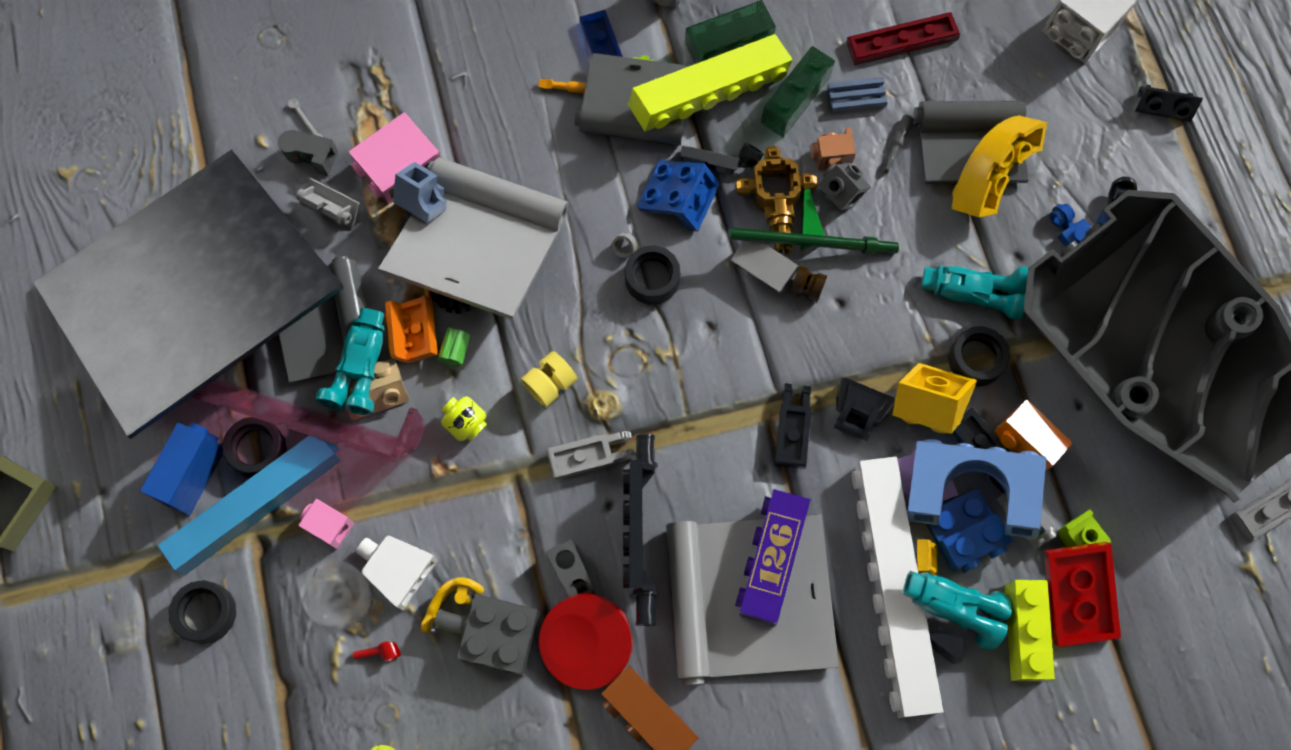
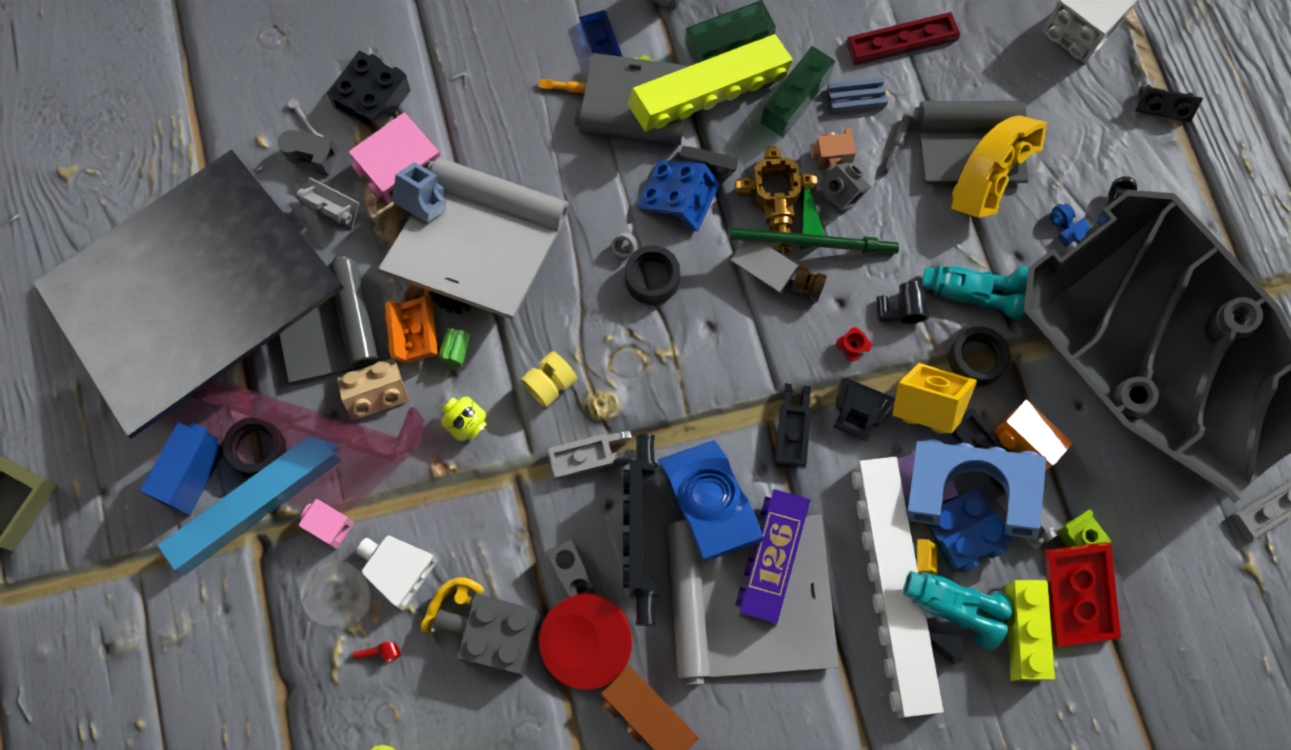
black tyre [168,580,236,644] -> none
teal piece [315,308,385,416] -> none
black hinge [739,142,764,167] -> none
none -> black brick [327,50,411,132]
none -> blue slope [658,440,764,562]
none -> red plate [836,327,872,362]
none -> black piece [876,281,929,324]

